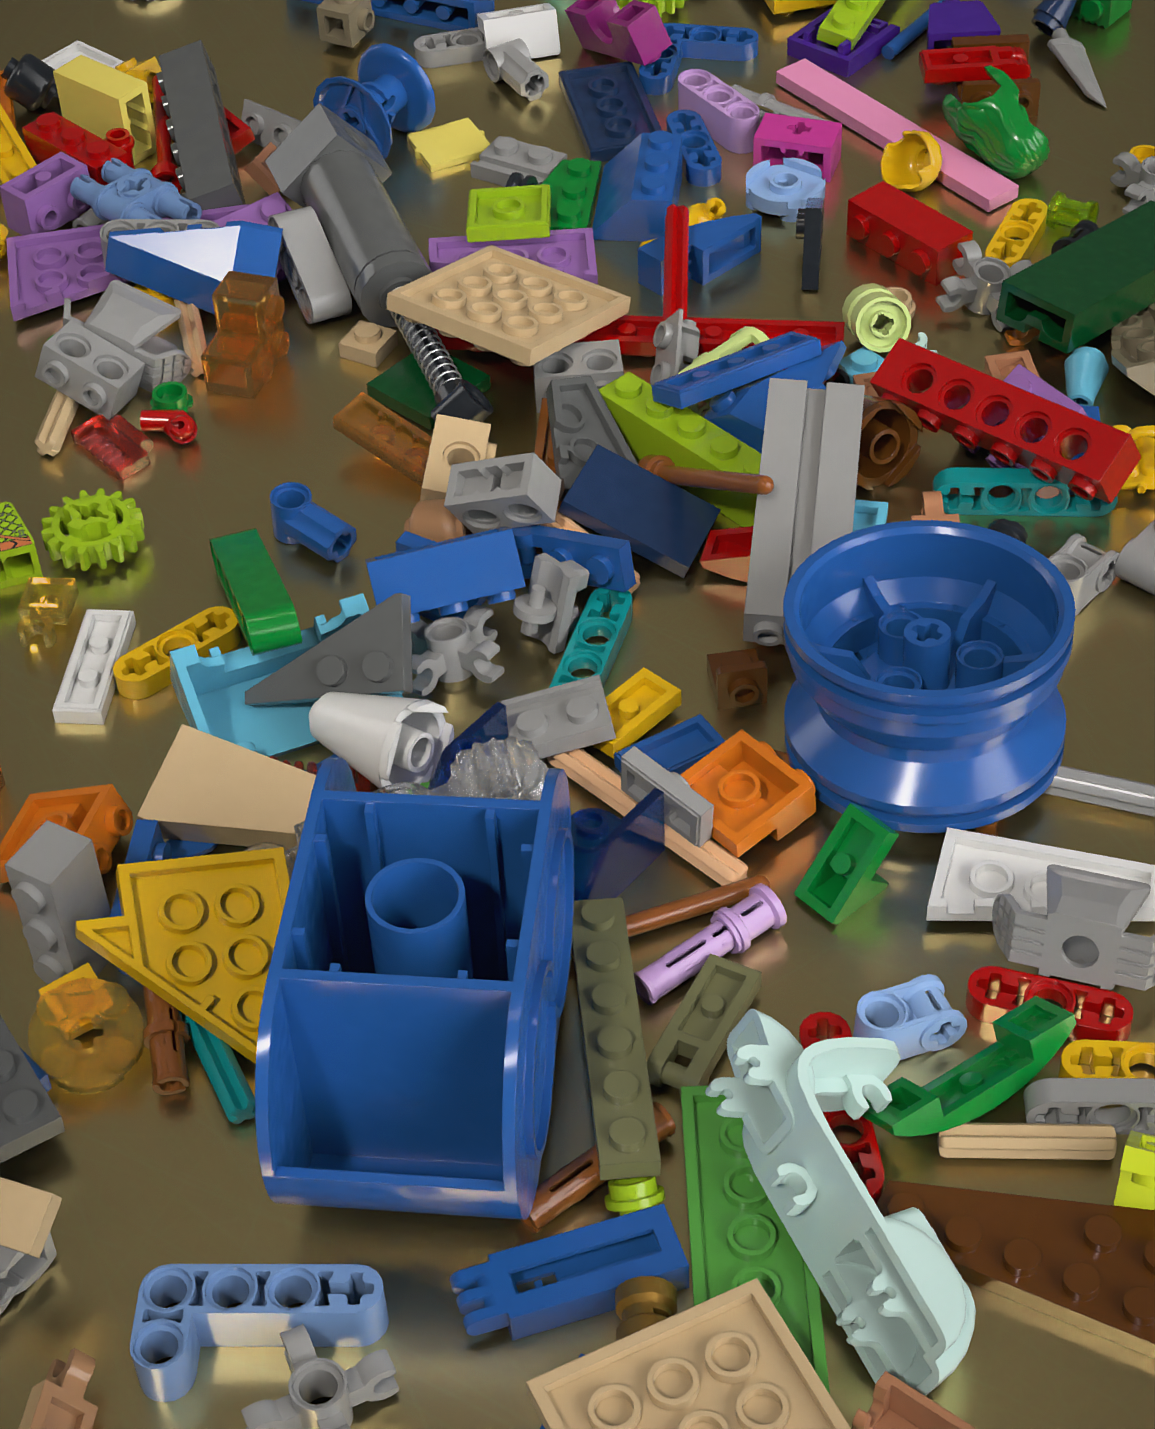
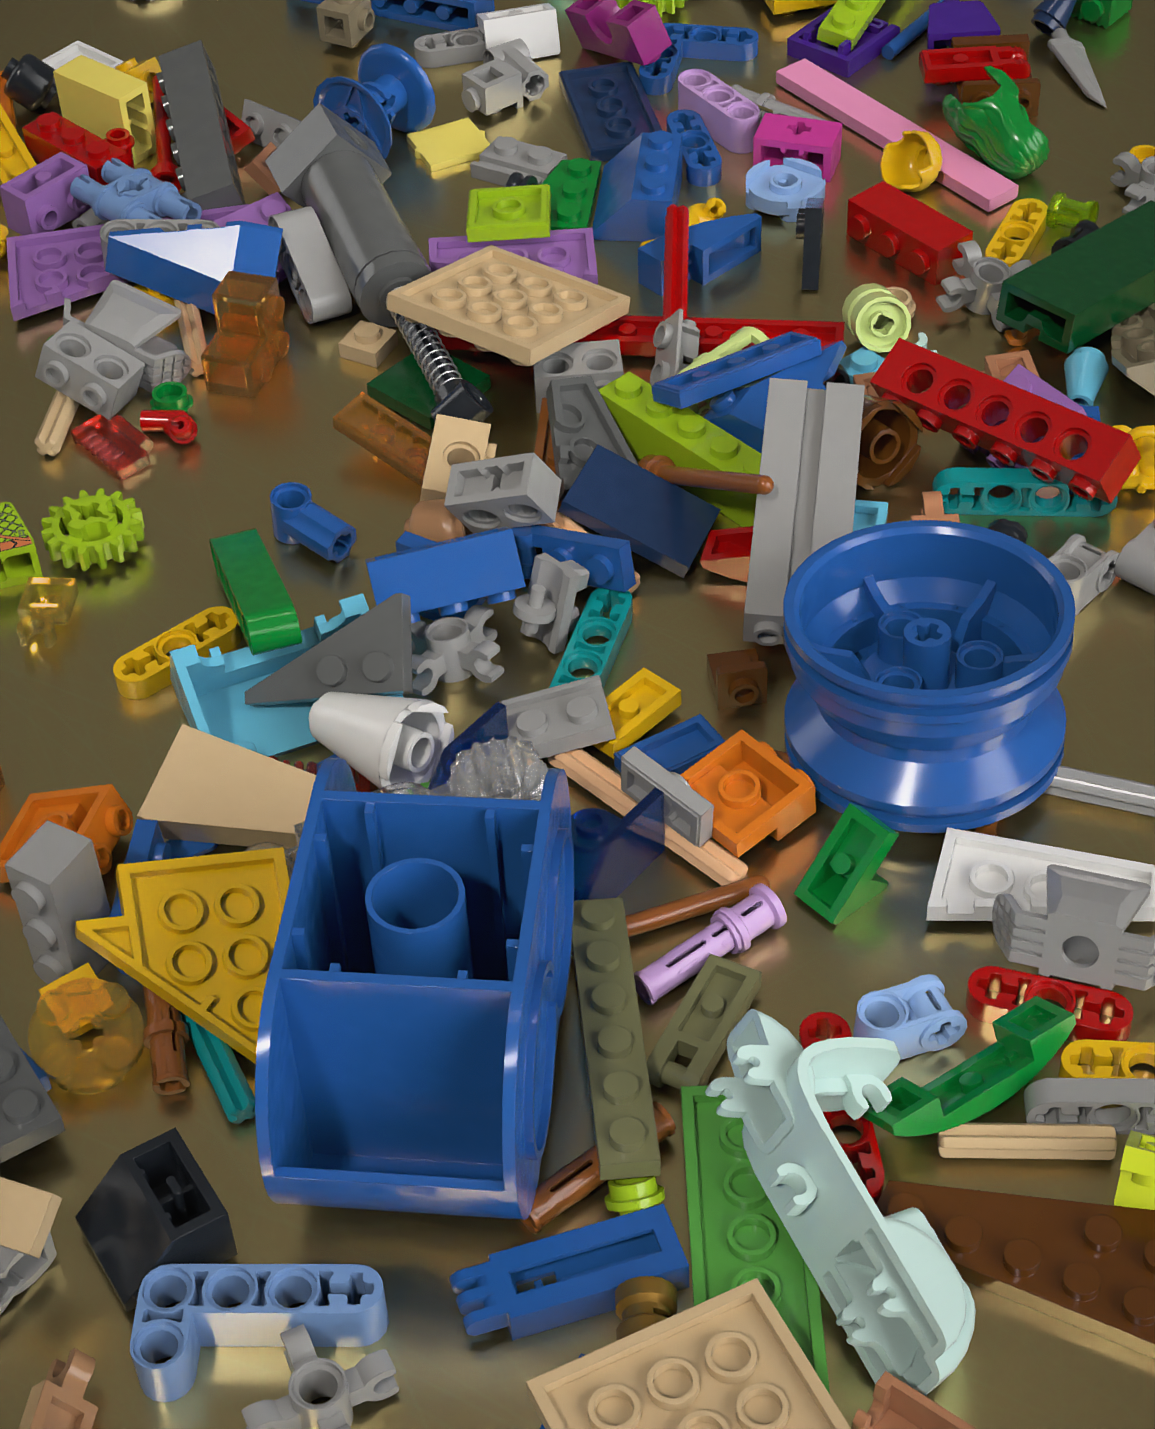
white tile [52,609,136,725] -> none
none -> black slope [75,1127,238,1312]
none -> light grey brick [462,58,523,116]

